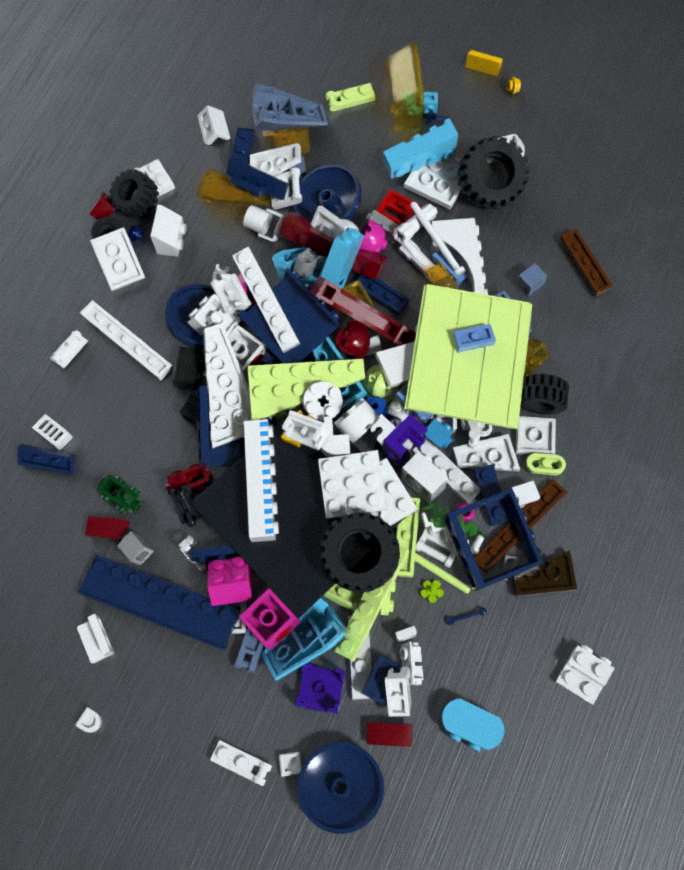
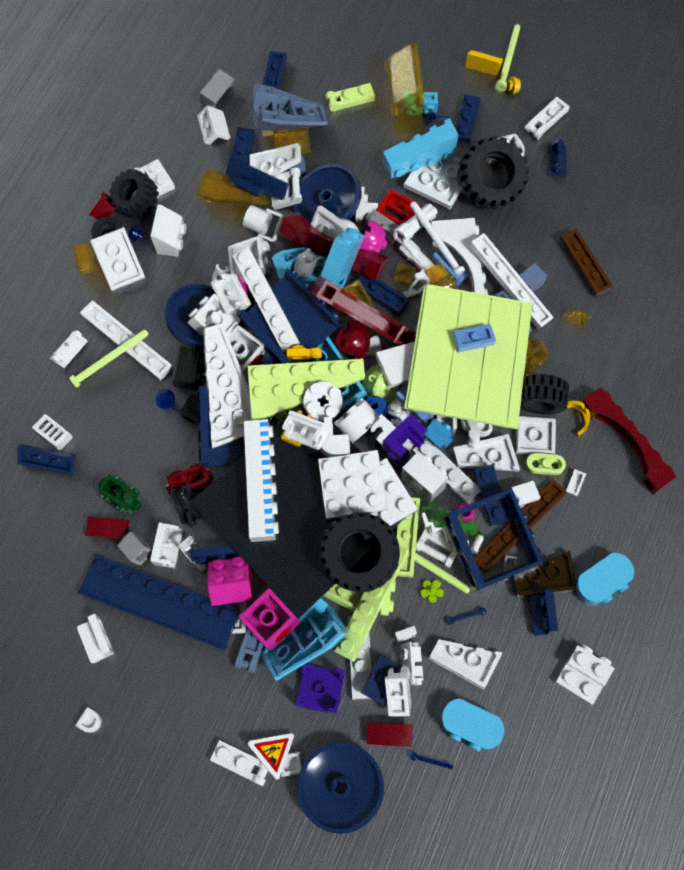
none -> yellowish green bar [69,330,149,388]
none -> clear yellow brick [72,242,98,275]
none -> white hinge [150,522,183,569]
none -> clear blue tile [156,389,175,409]
none -> light grey hinge [199,69,235,108]
none -> white plate [228,236,272,276]
none -> piece [248,733,294,780]
none -> dark blue plate [263,51,287,90]
none -> yellow plate [287,345,322,360]
none -> white slope [356,187,378,227]
none -> clear yellow tile [393,263,416,286]
none -> white helmet [402,268,430,298]
none -> clear blue hinge [410,752,454,770]
none -> white wing [428,639,502,690]
none -> dark blue plate [456,94,481,143]
none -> white plate [469,233,554,330]
none -> yellowish green bar [495,24,520,92]
none -> white plate [524,97,570,140]
none -> dark blue bracket [529,590,559,636]
none -> dark blue hinge [549,139,567,176]
none -> white piece [566,469,586,496]
none -> clear yellow wheel [567,308,590,327]
none -> yellow helmet [567,400,590,437]
none -> medium azure brick [575,553,634,606]
none -> dark red arch [582,387,677,495]

